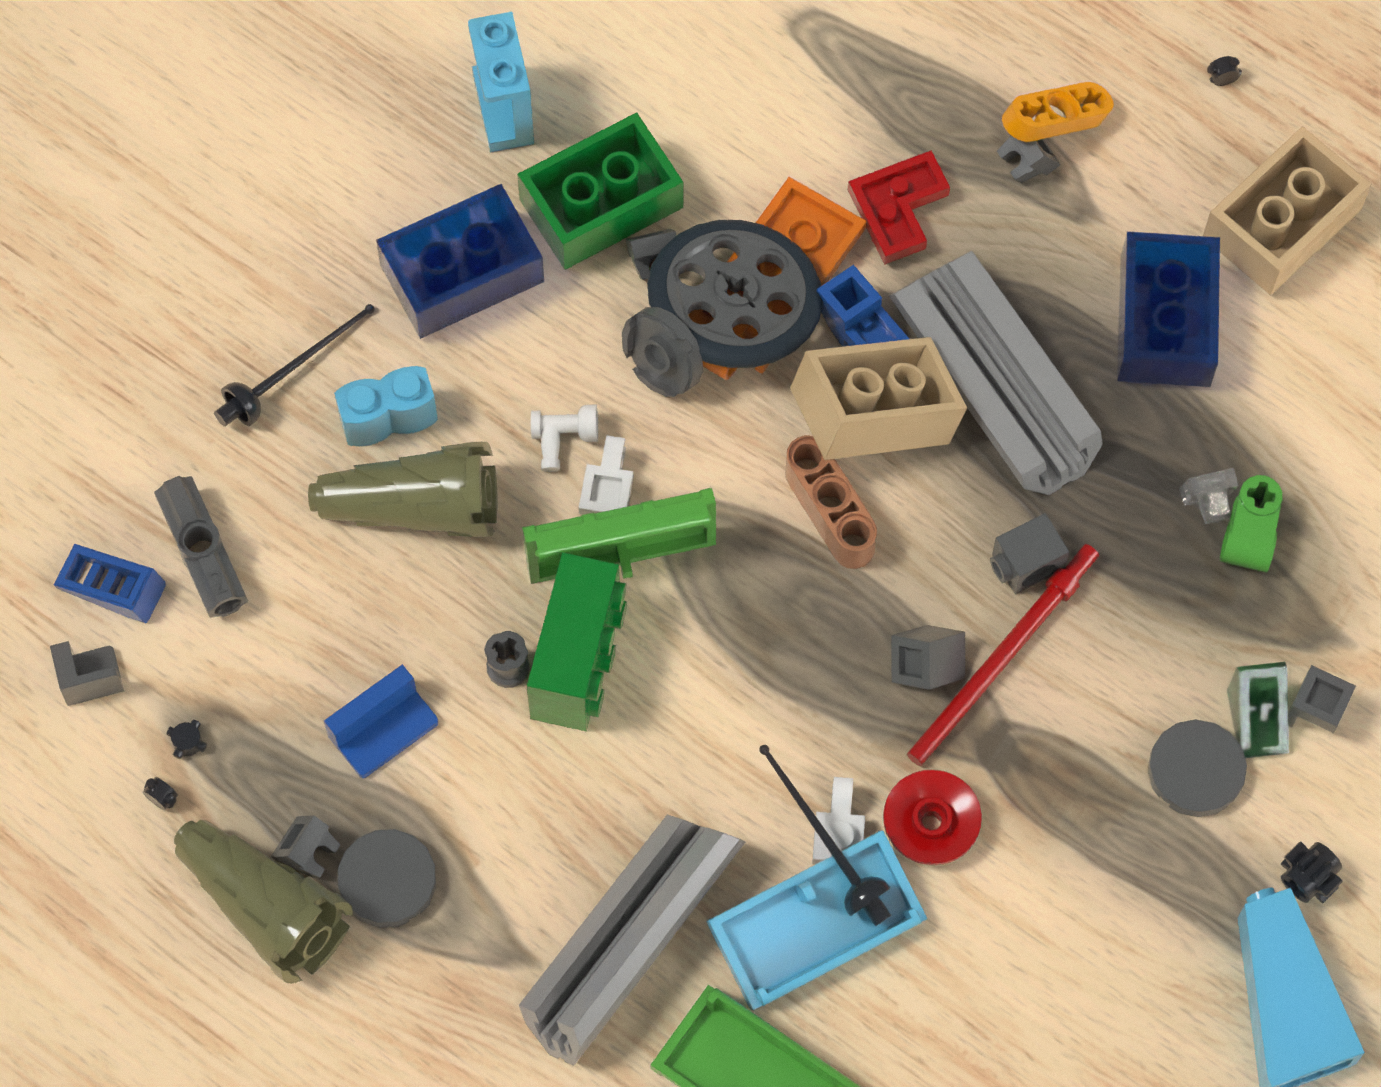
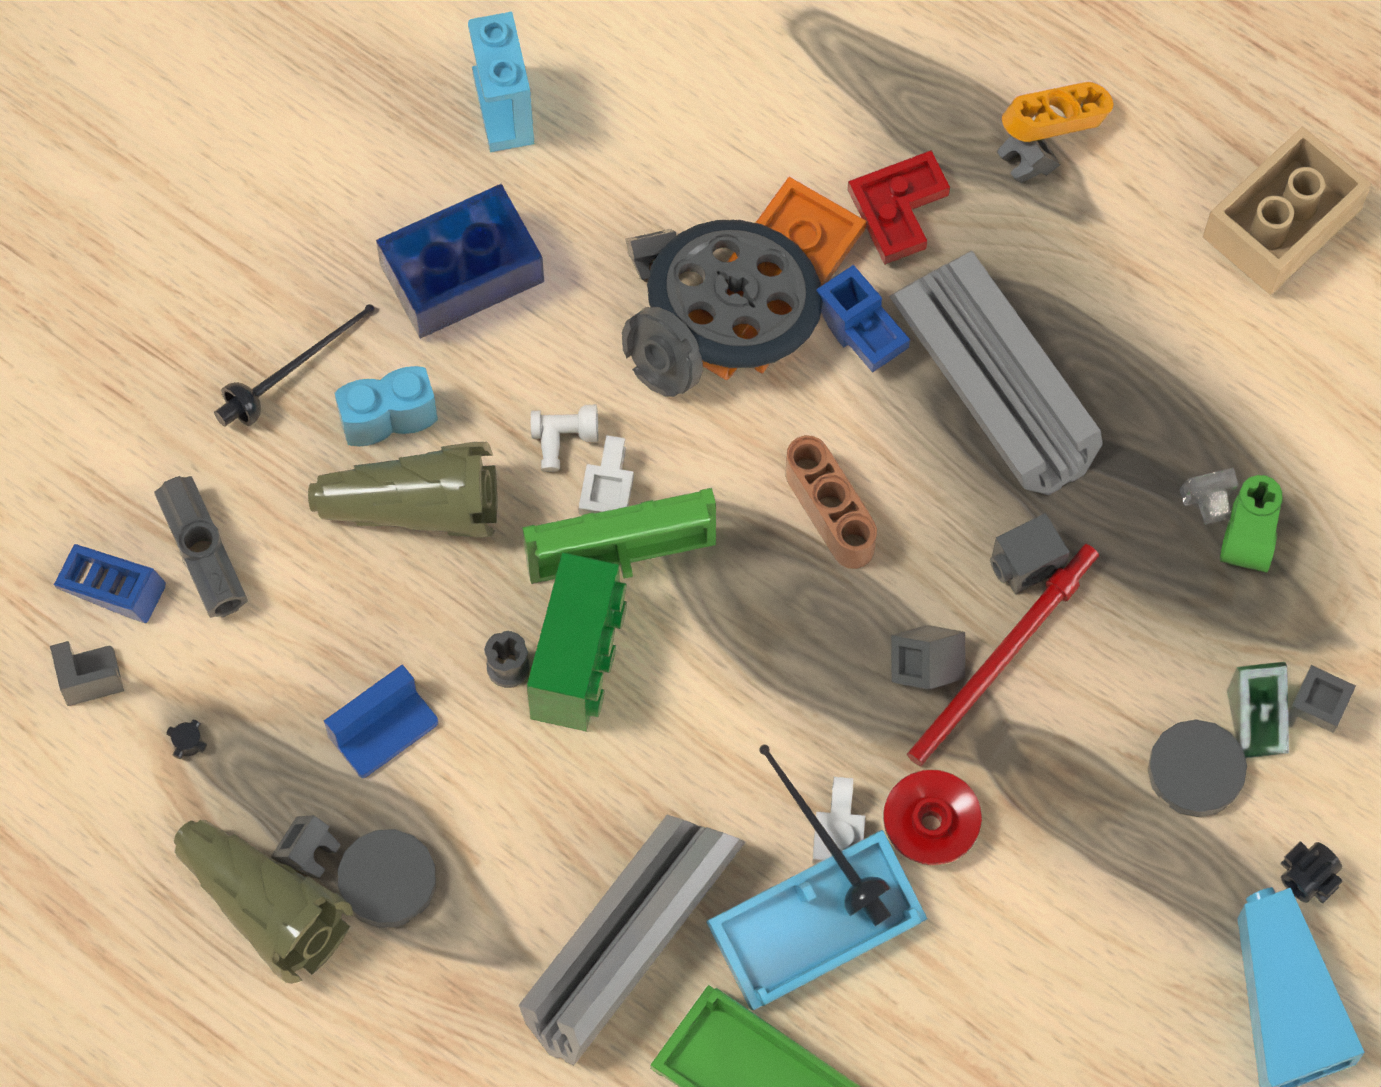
black piece [143,777,178,811] -> none
green brick [517,112,684,270] -> none
tan brick [790,337,967,460] -> none
clear blue brick [1117,231,1220,387] -> none
black piece [1207,56,1242,86] -> none

